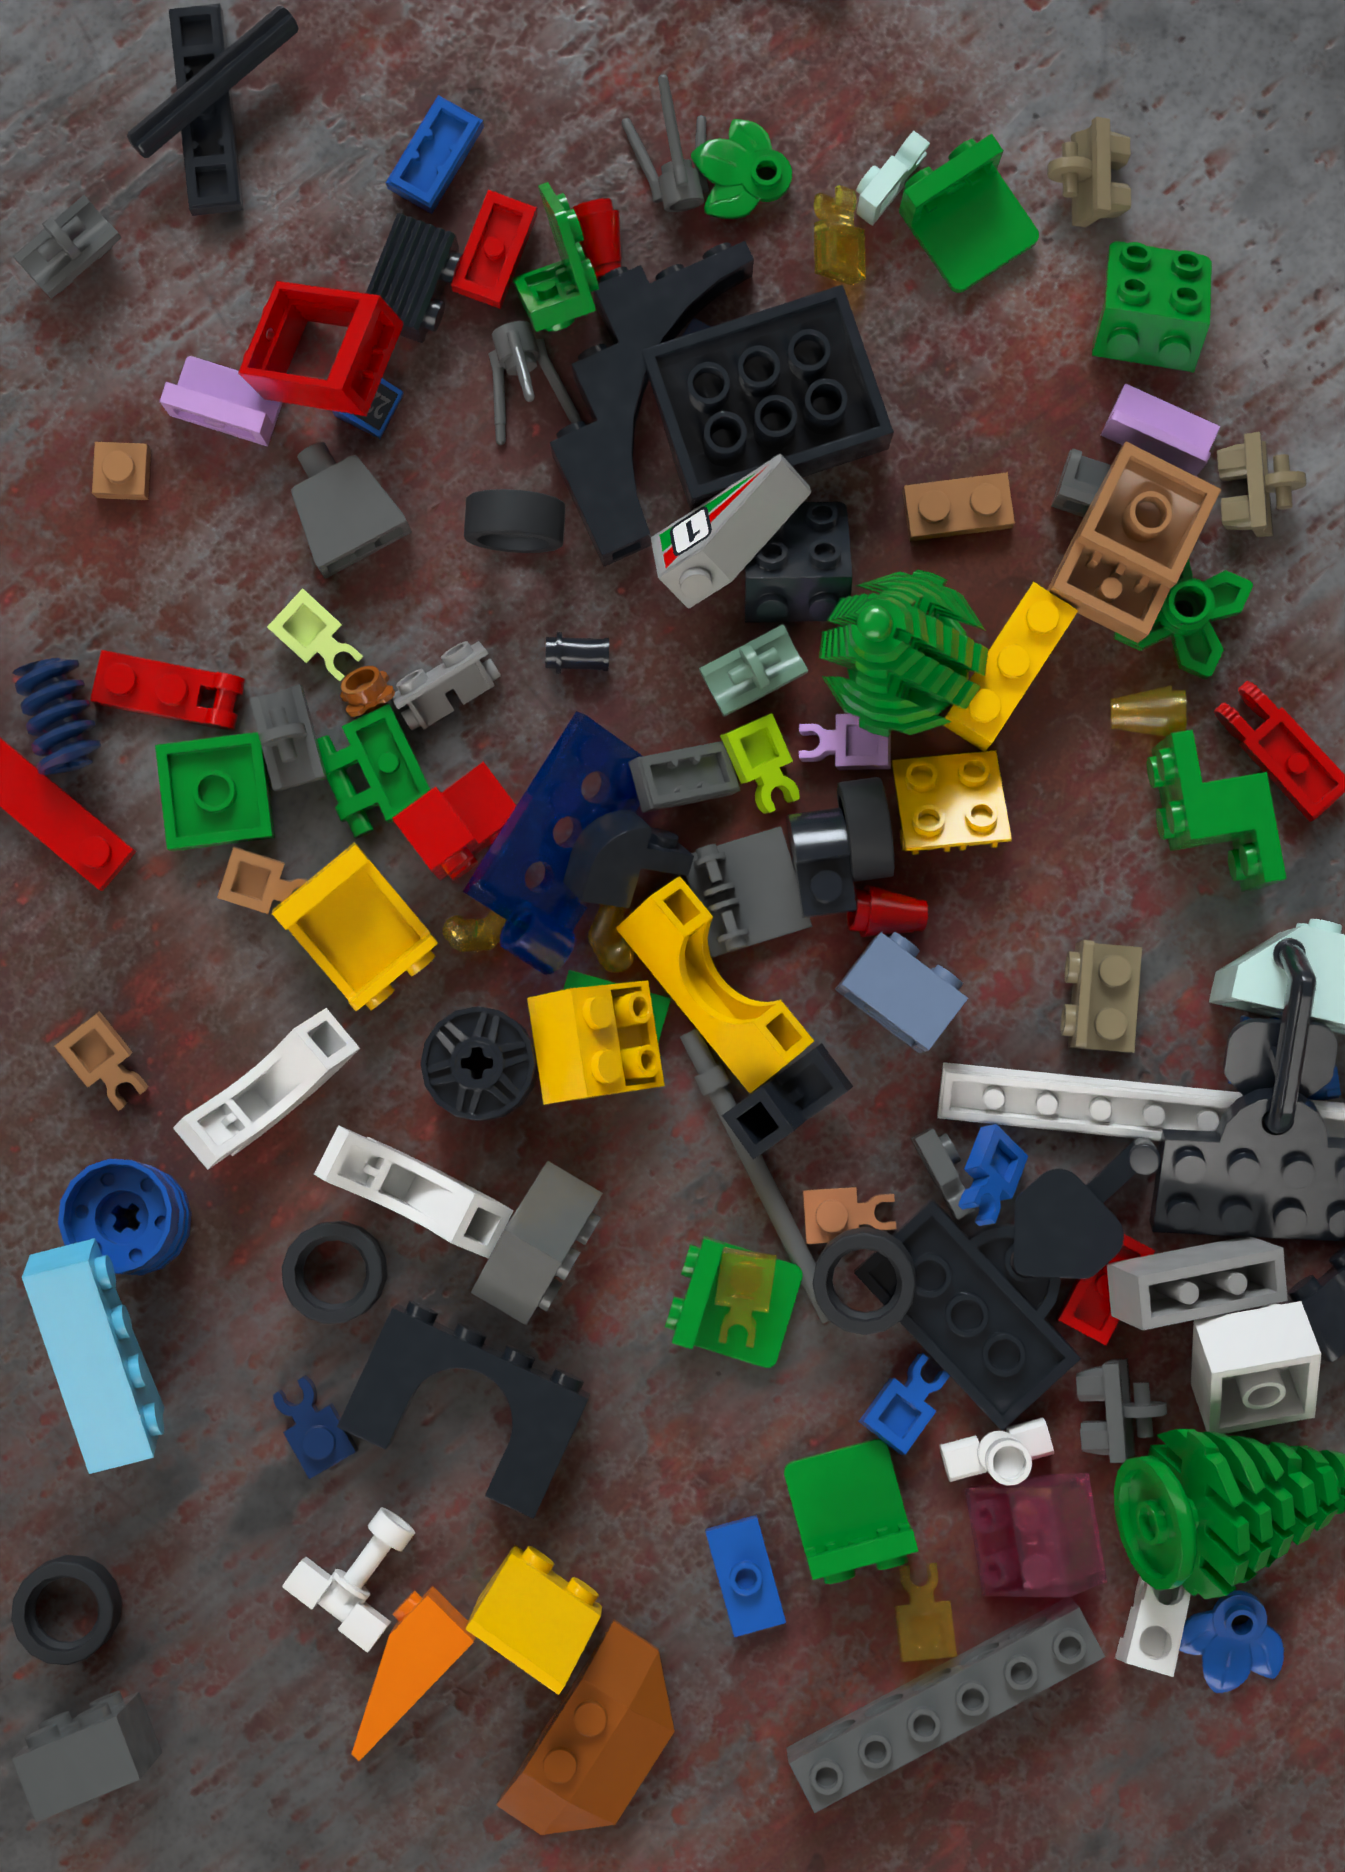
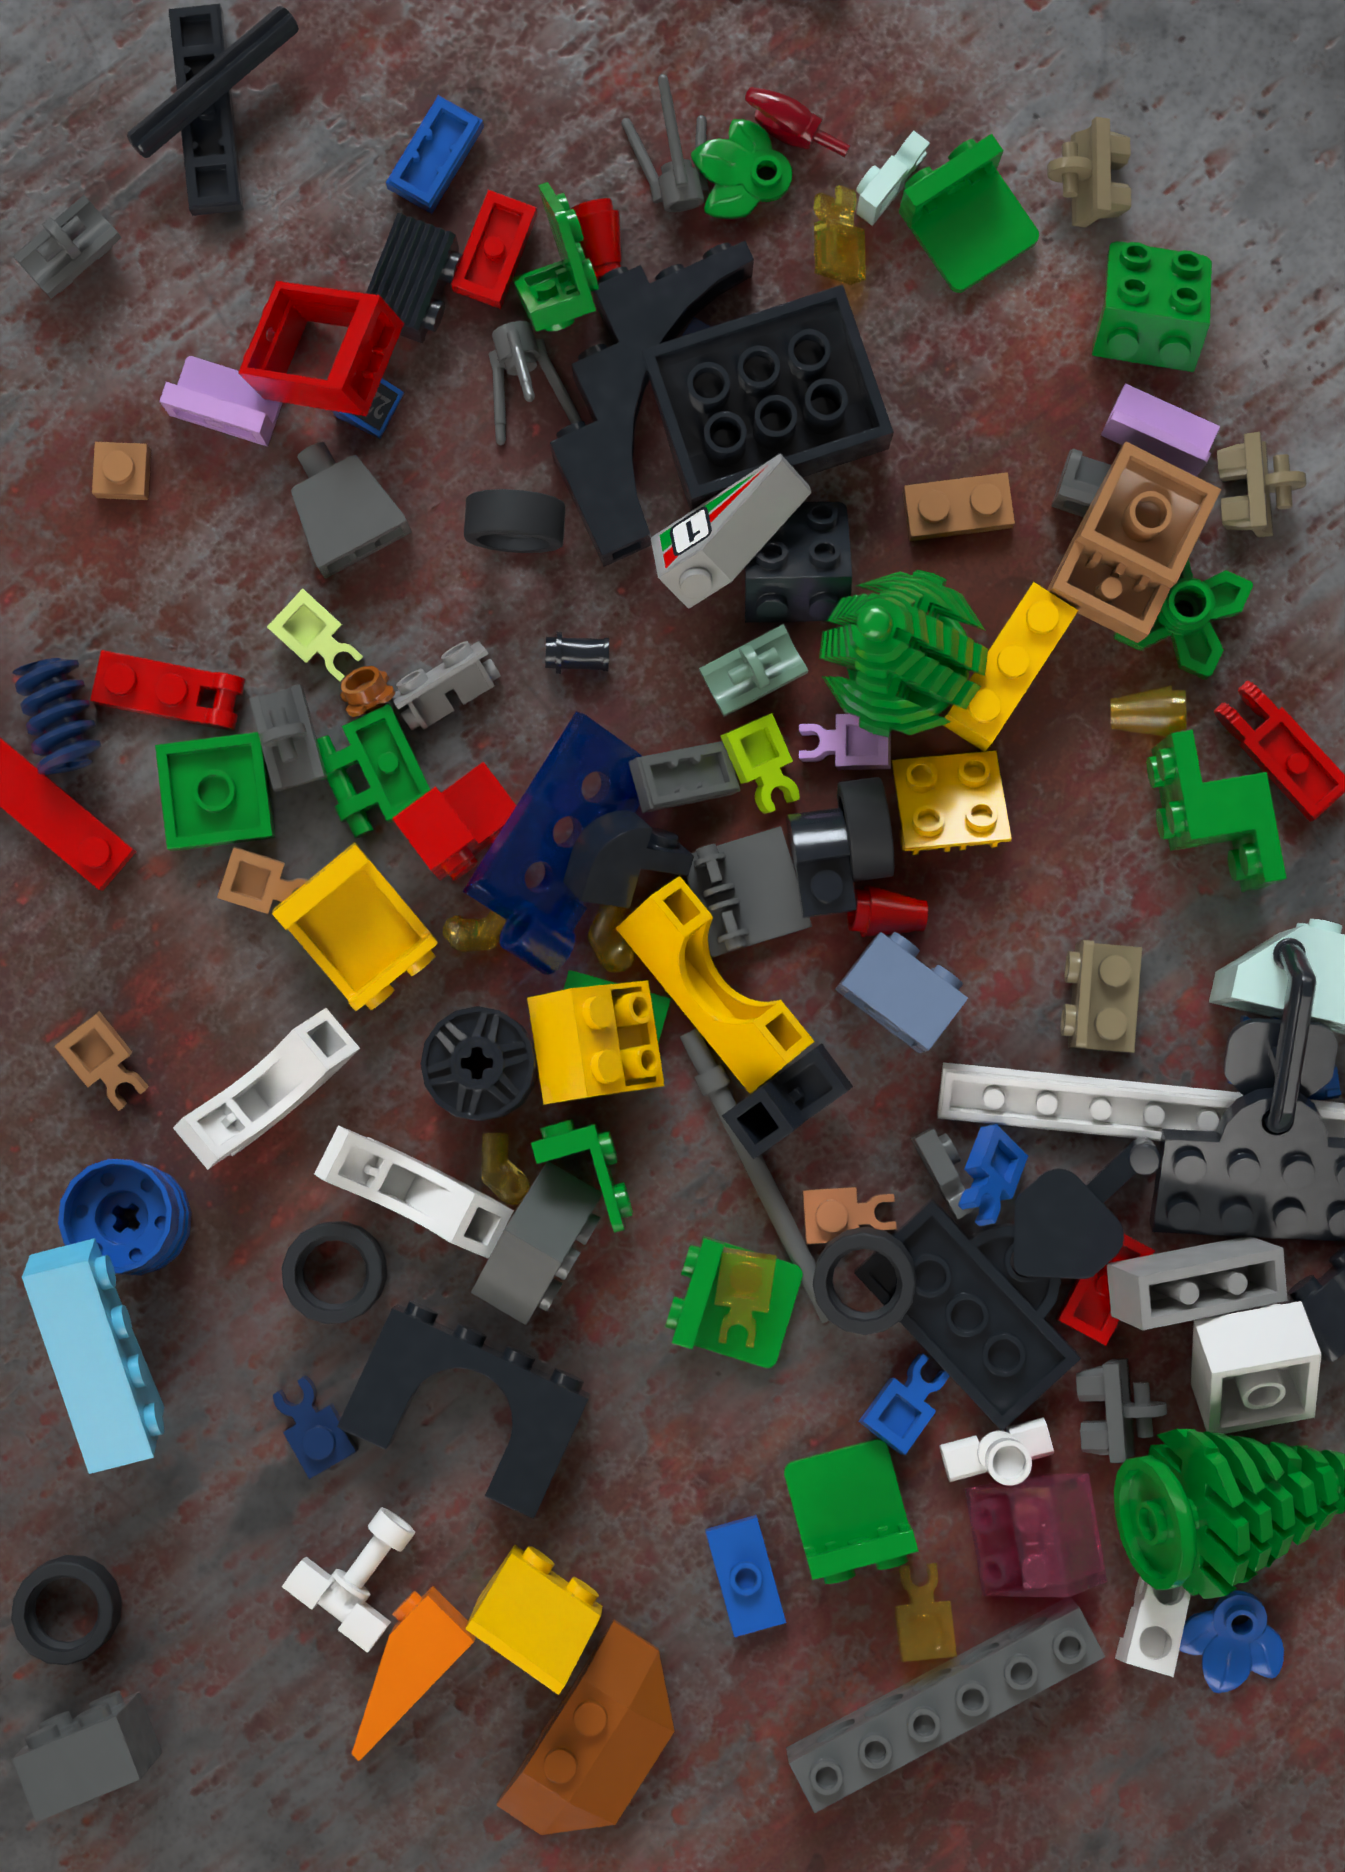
none -> clear yellow arm [482,1133,531,1205]
none -> green bracket [531,1119,633,1233]
none -> dark red hand [745,87,851,158]

